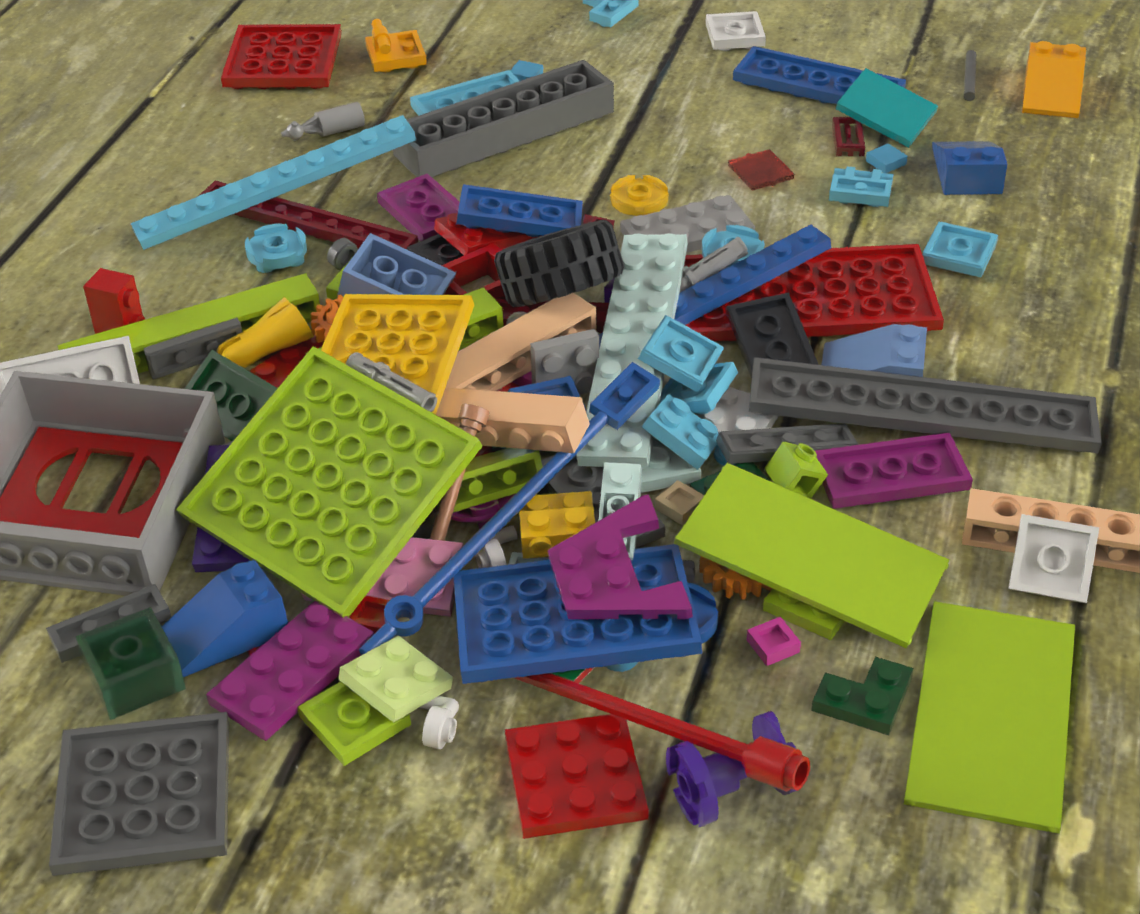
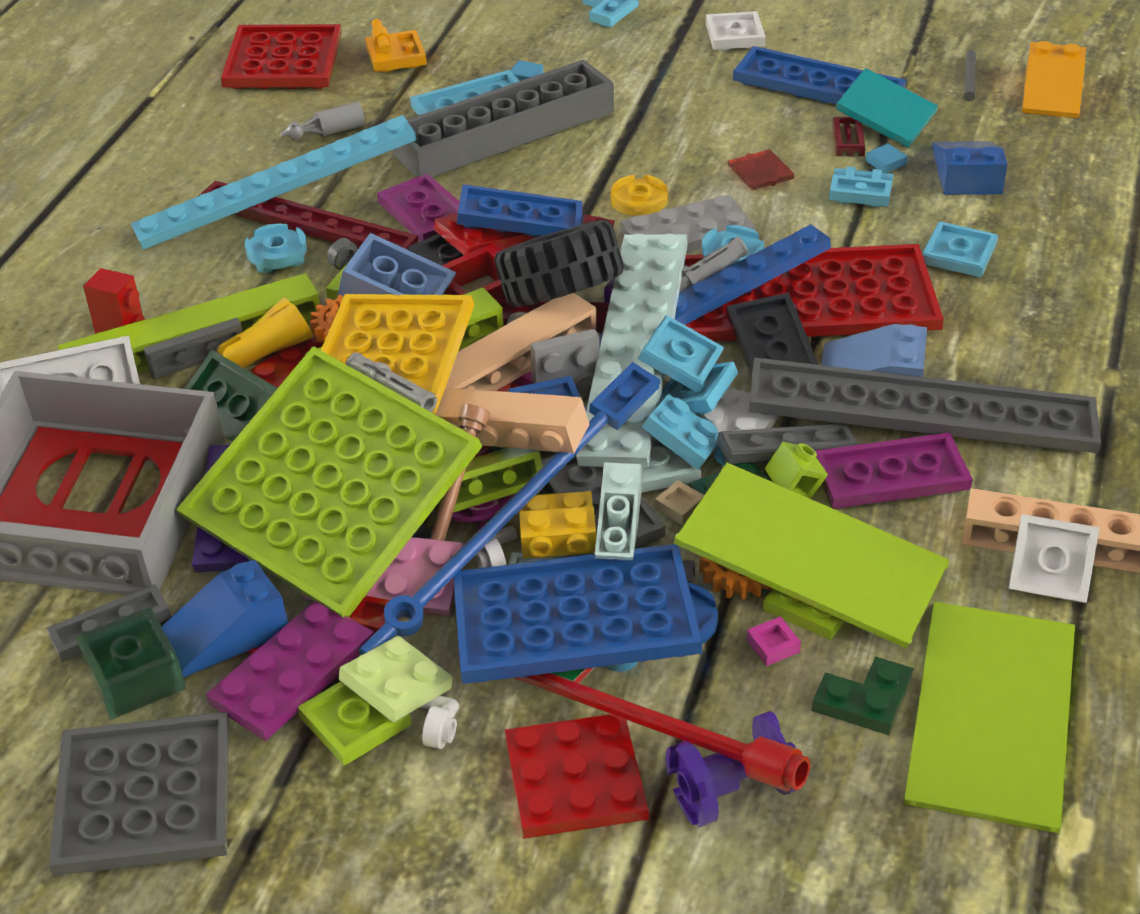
magenta wing [548,494,693,619] -> none

